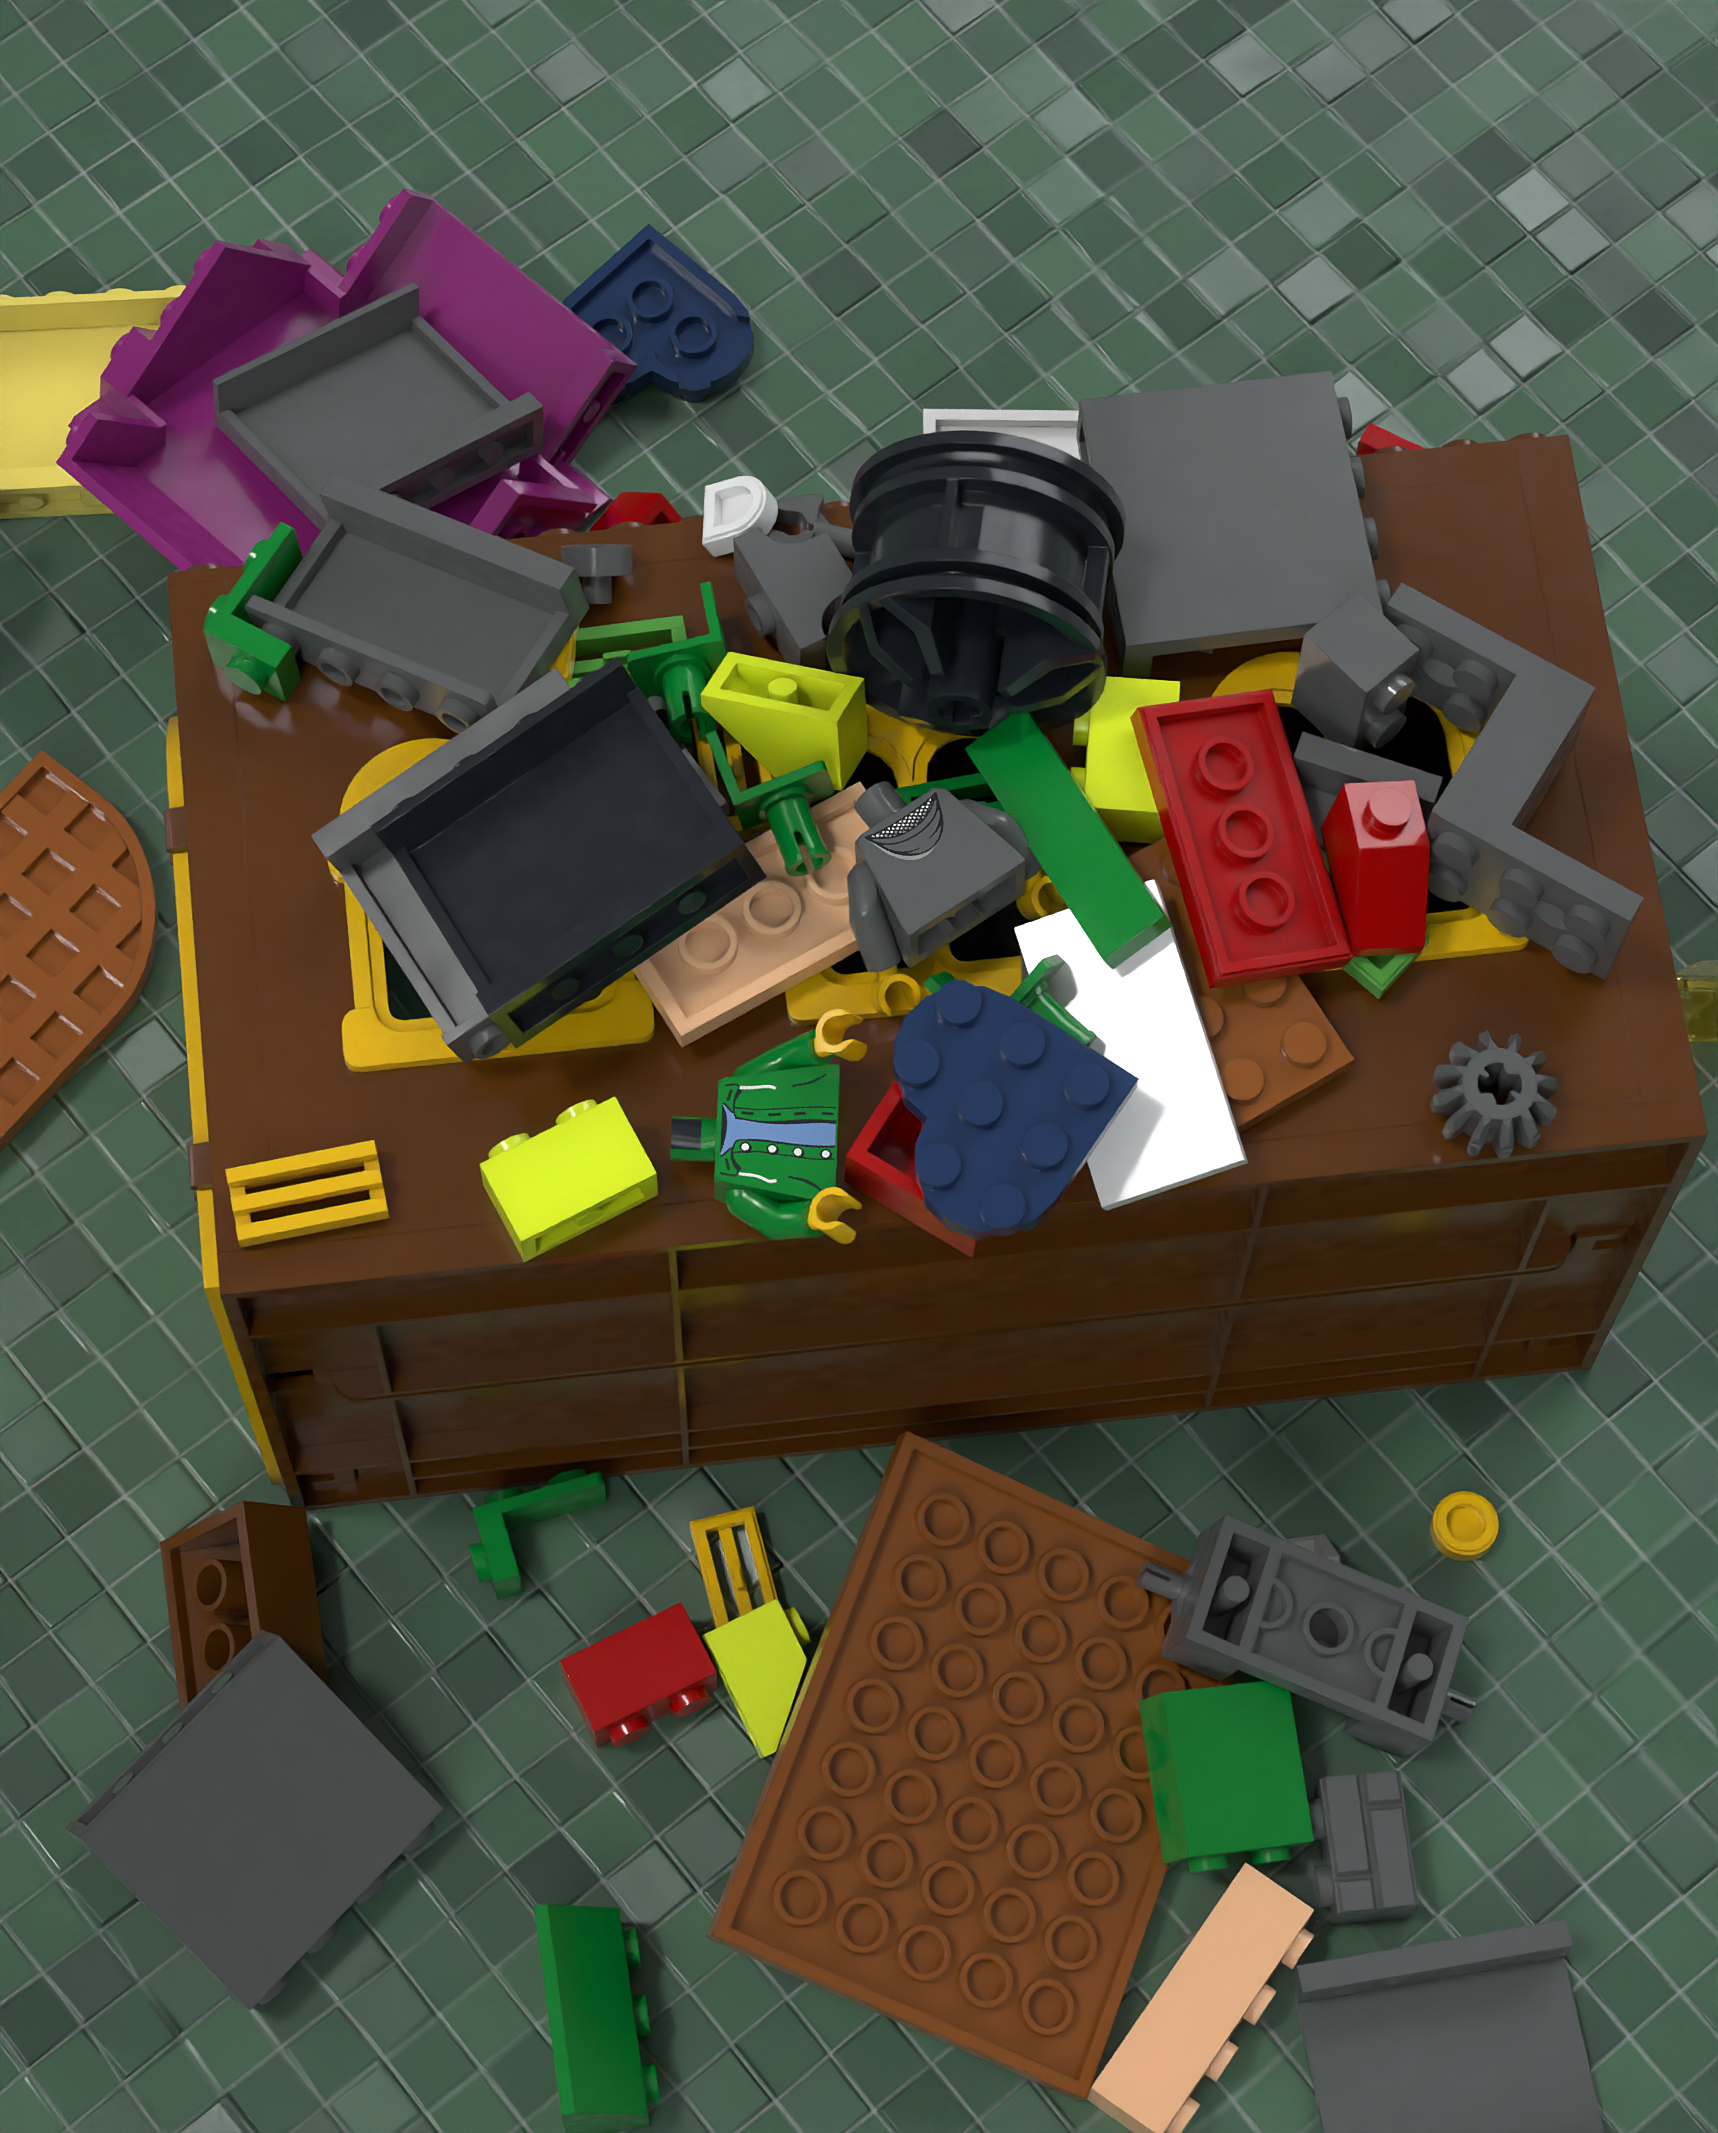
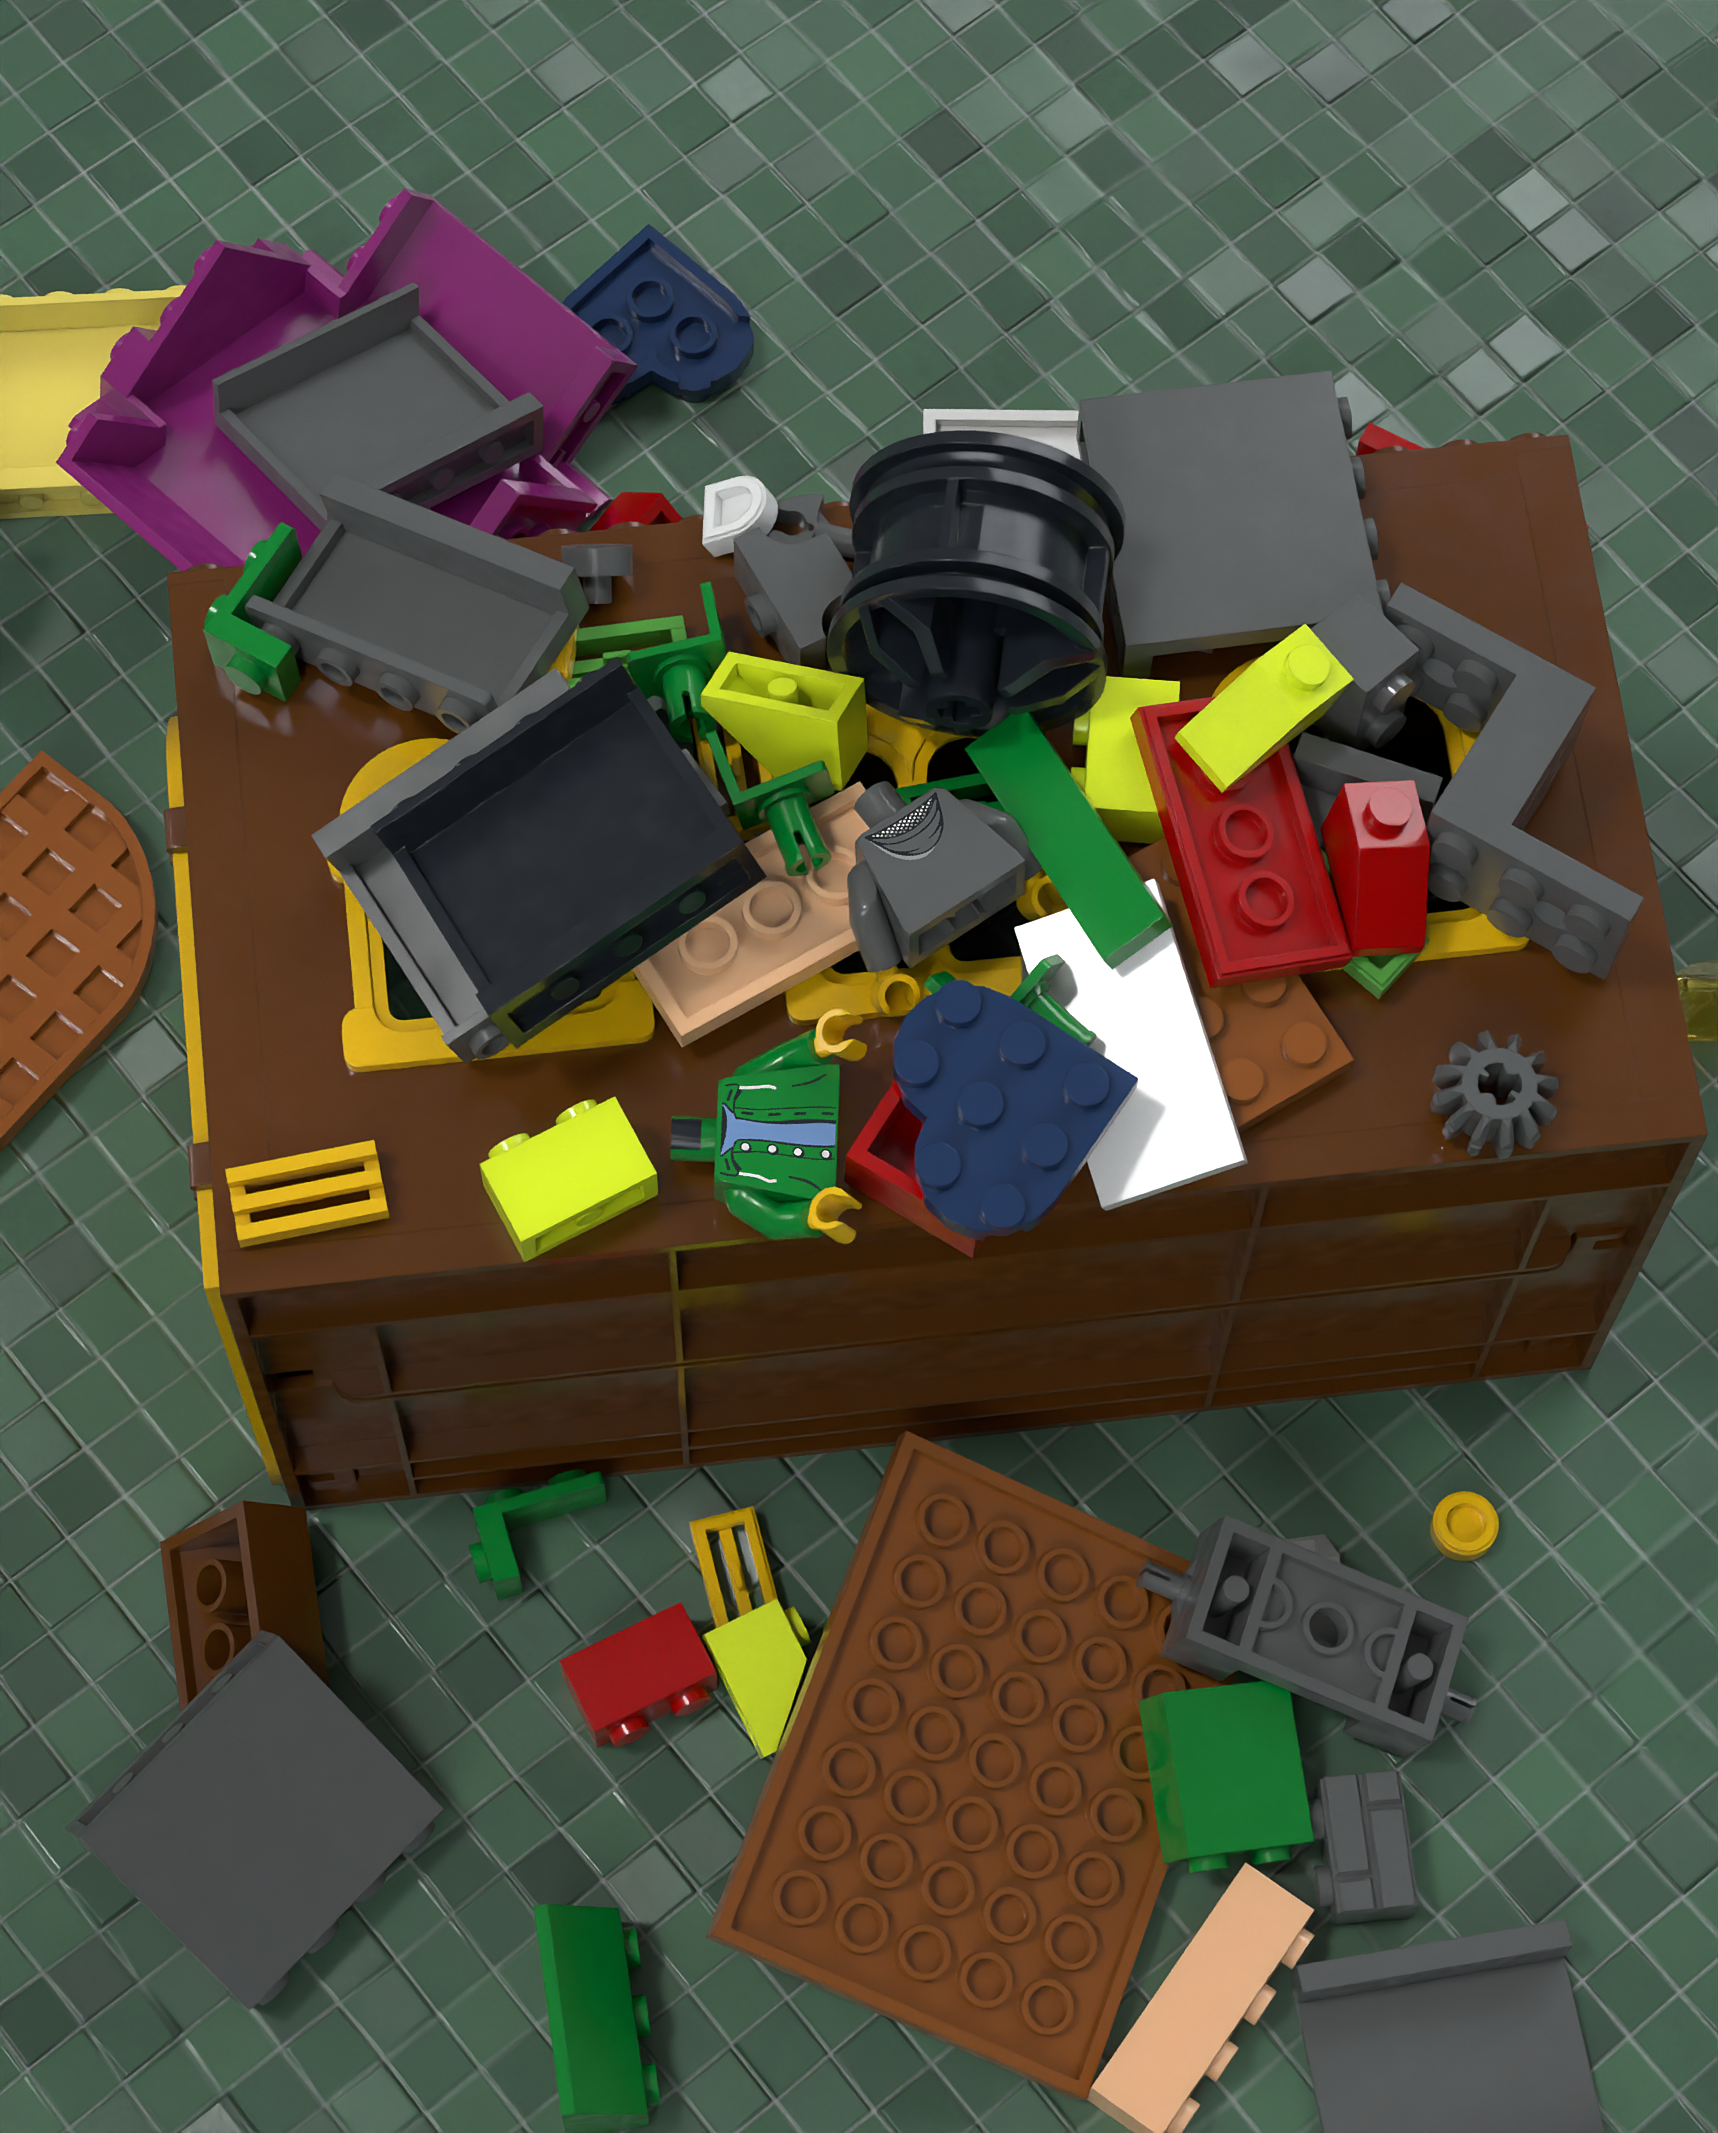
none -> neon yellow slope [1174,624,1354,793]

